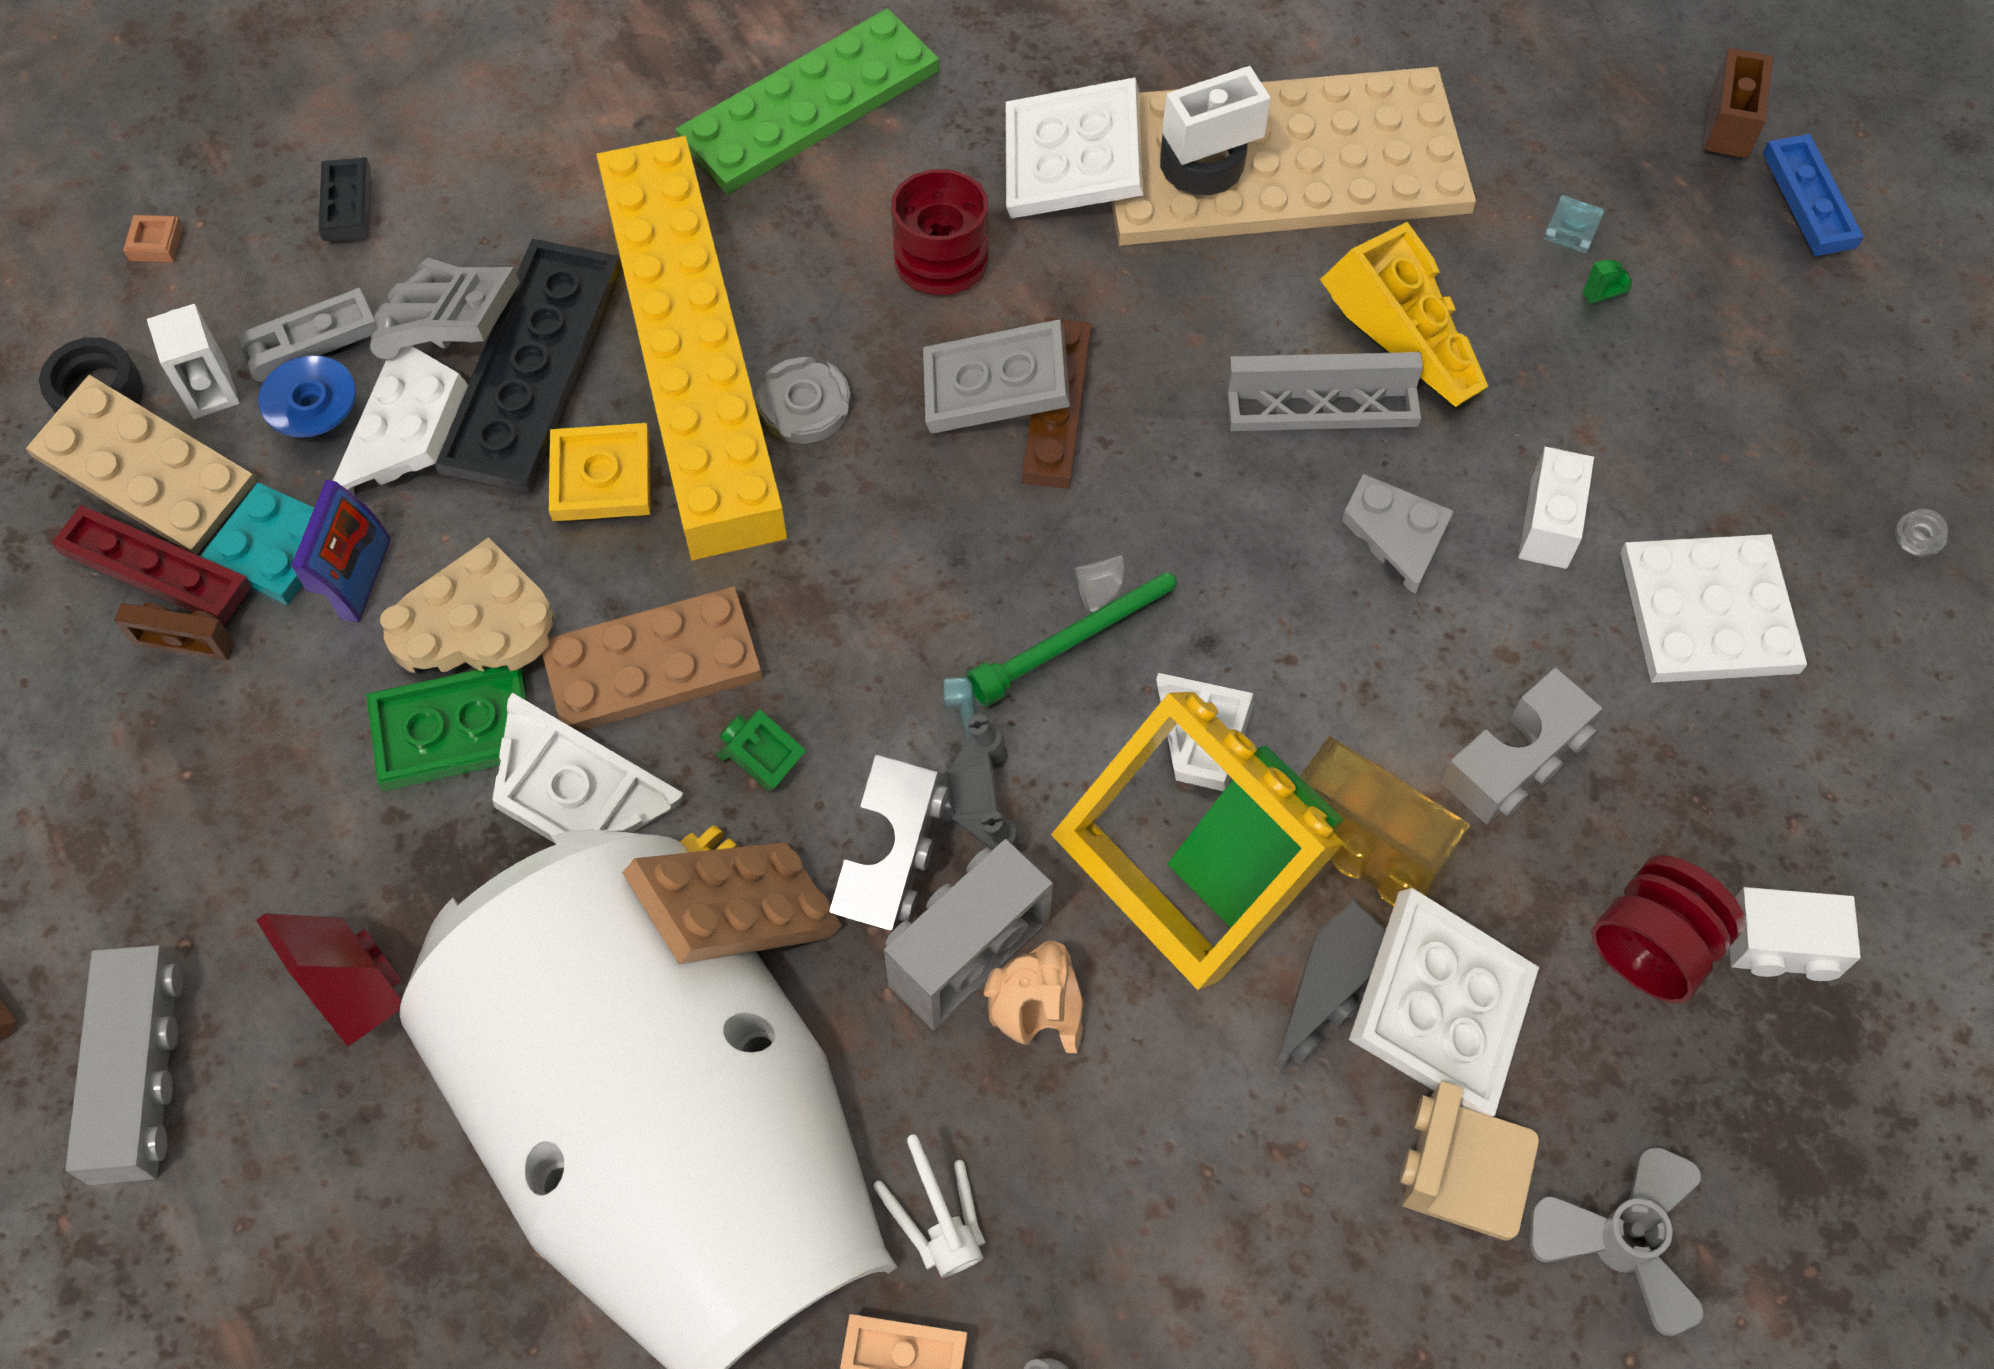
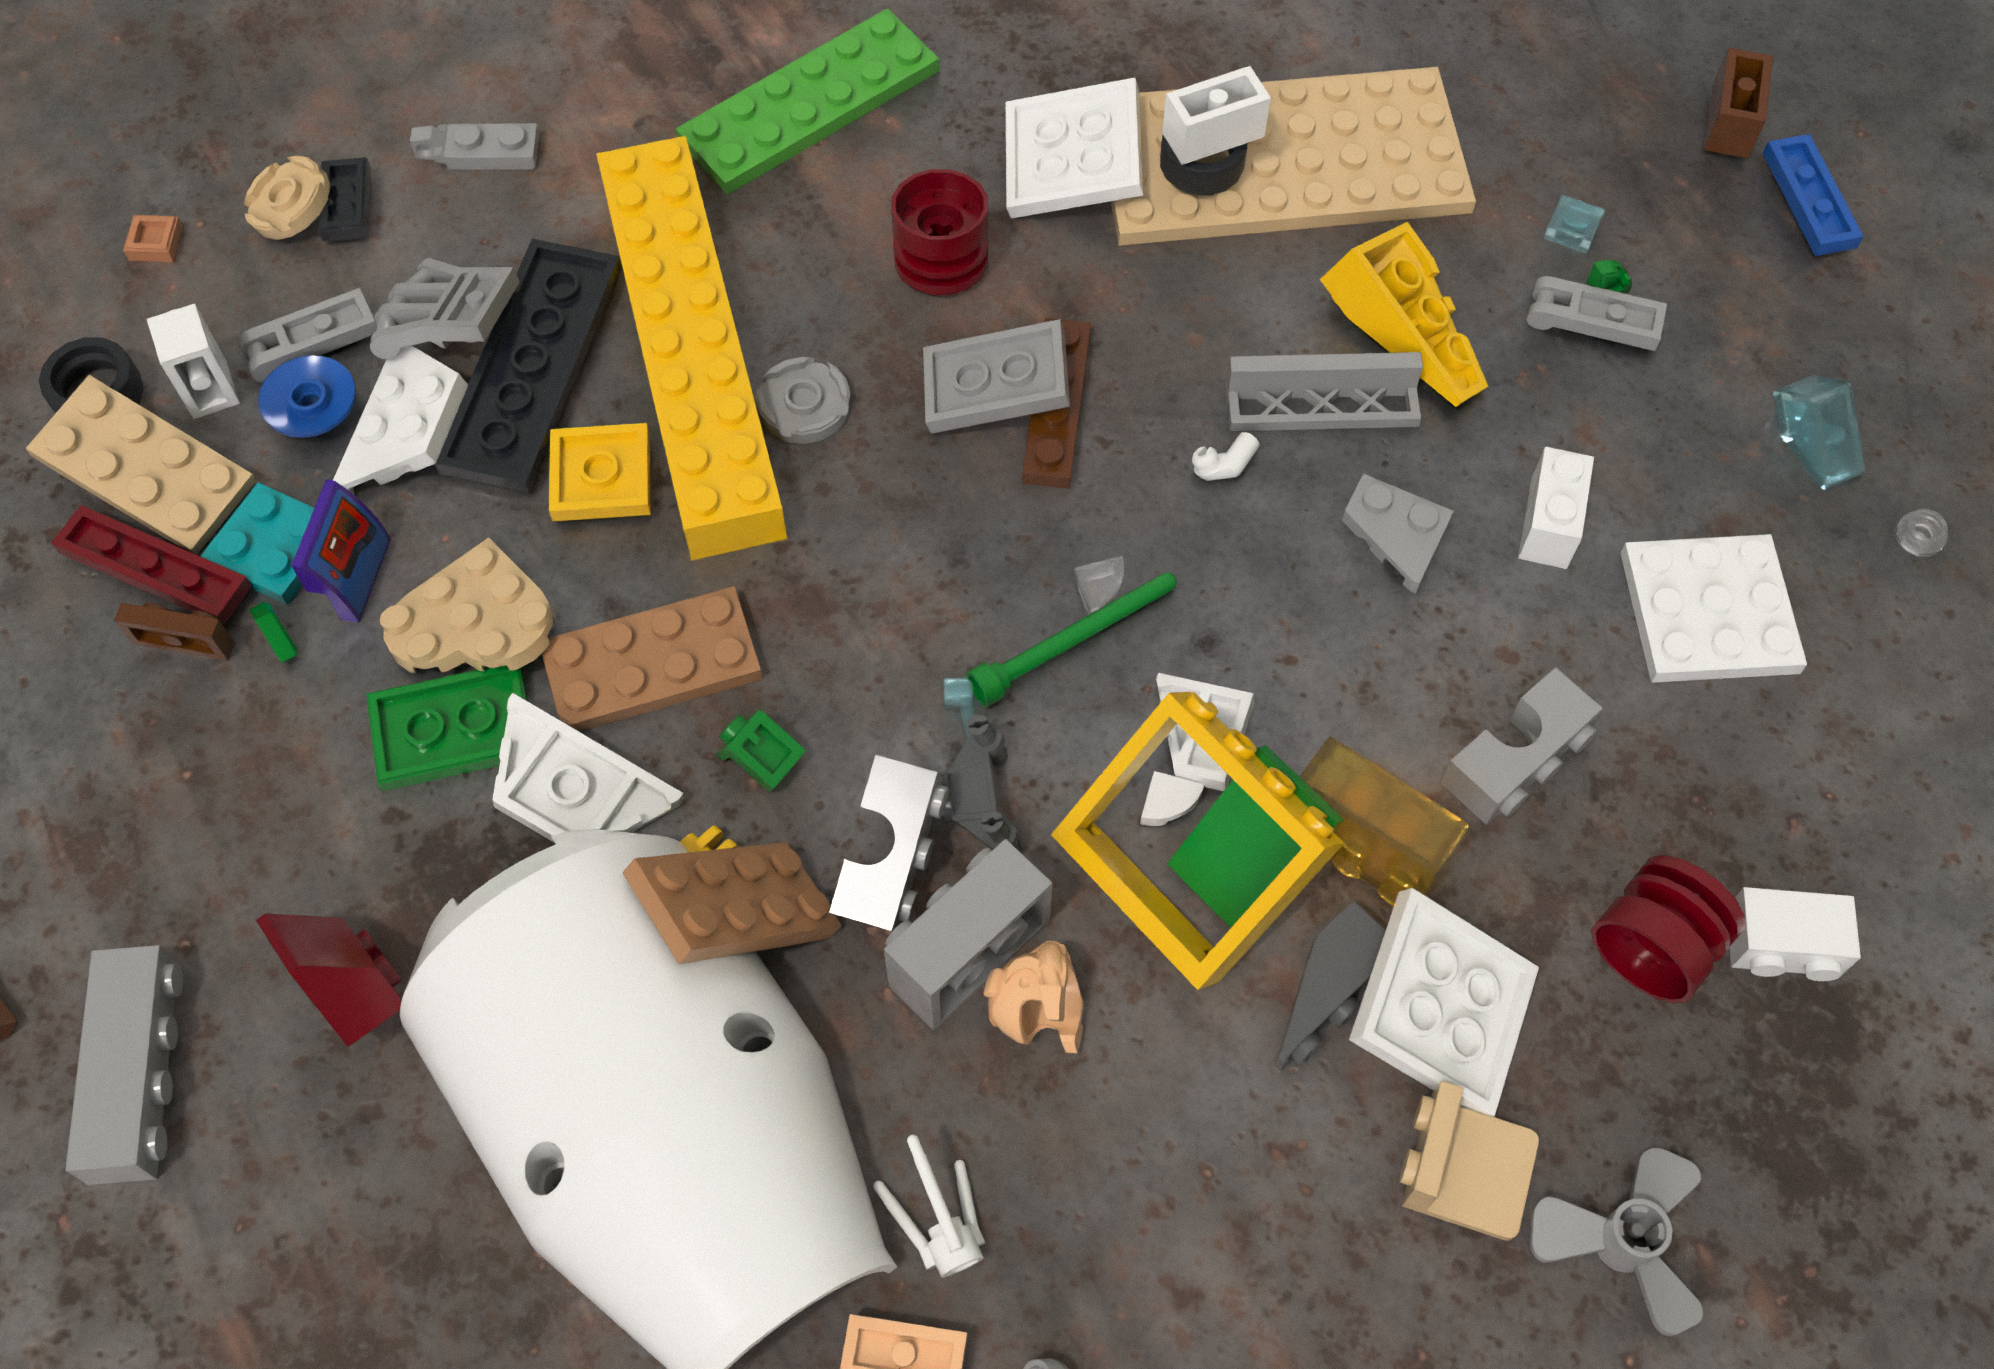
none -> tan tile [244,155,330,240]
none -> green tile [249,601,298,663]
none -> light grey hinge [410,123,540,170]
none -> white tile [1140,771,1205,826]
none -> white arm [1192,432,1260,481]
none -> light grey plate [1527,276,1667,351]
none -> clear light blue slope [1773,375,1865,489]

